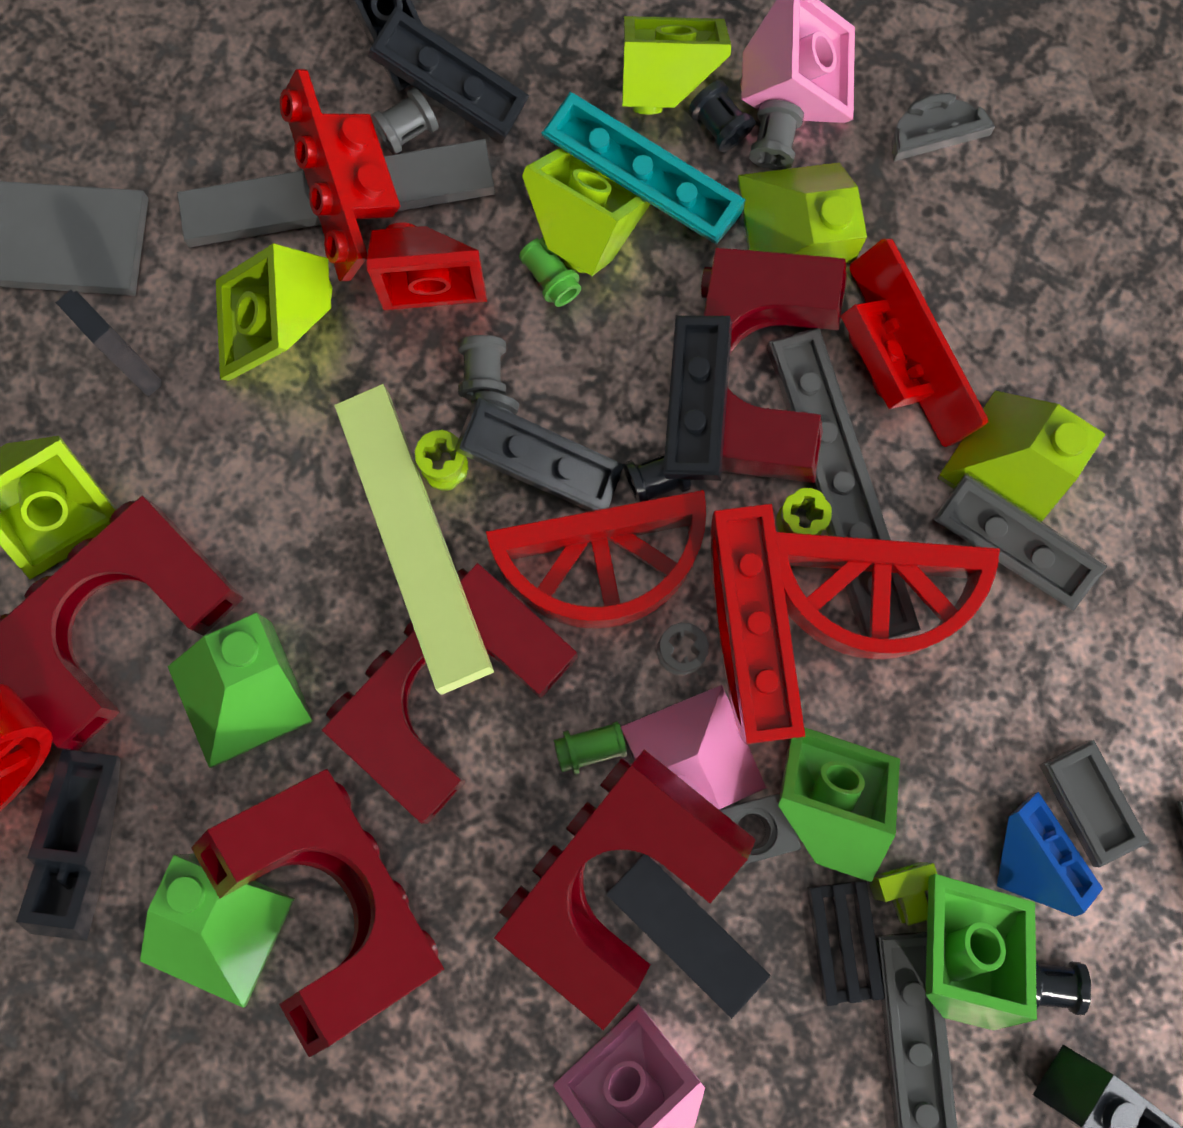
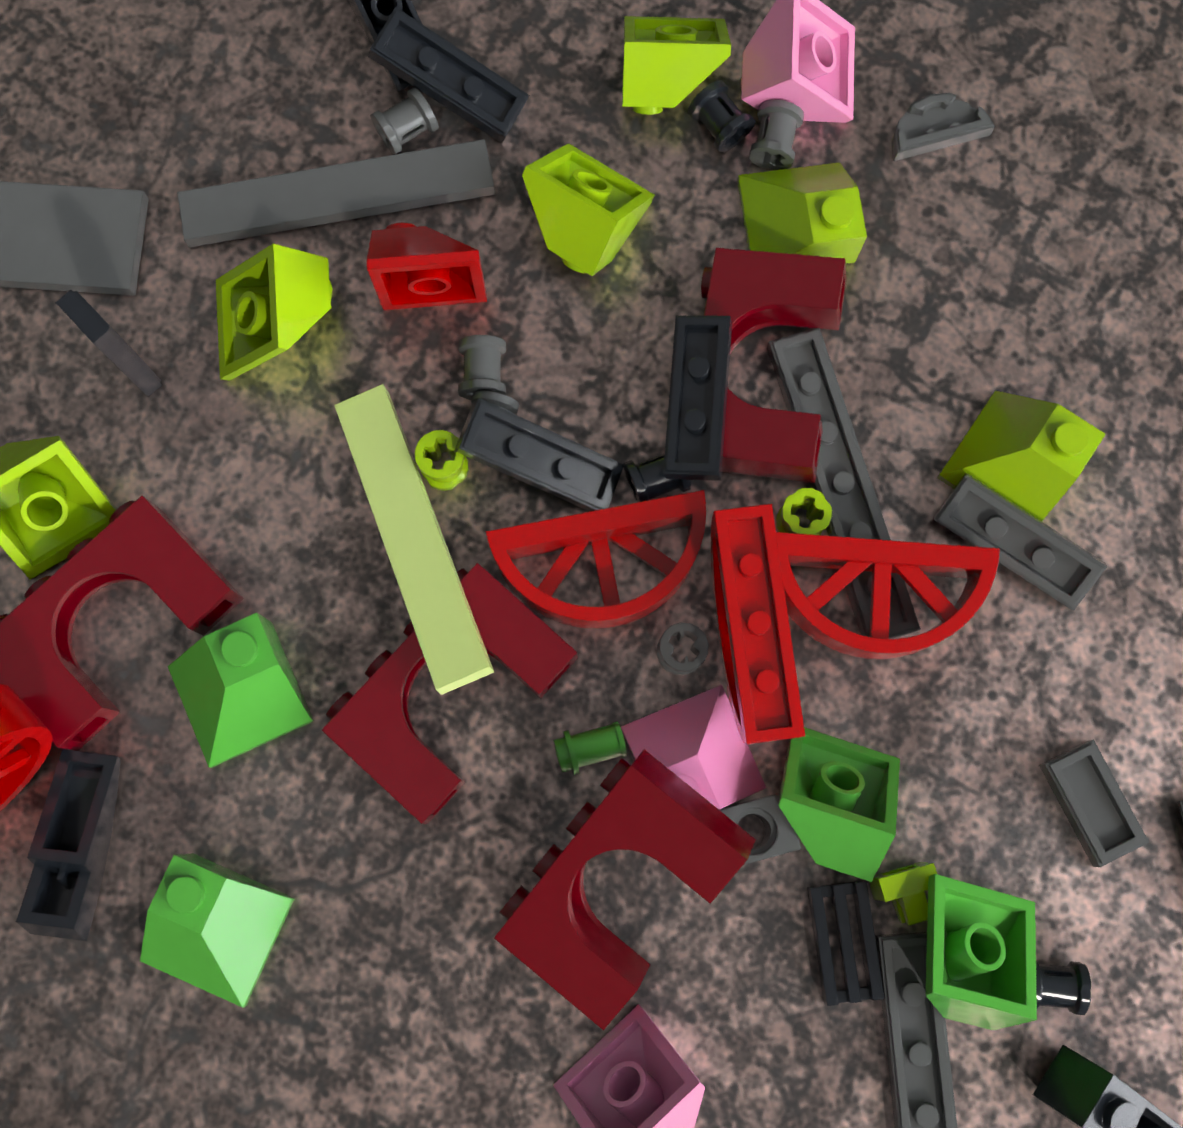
dark red arch [191,769,445,1057] -> none
red bracket [280,69,401,281] -> none
bright green pin [519,237,581,307] -> none
teal slope [541,91,745,245] -> none
black tile [606,854,771,1019] -> none
red bracket [841,238,988,447] -> none
blue slope [996,792,1103,917] -> none

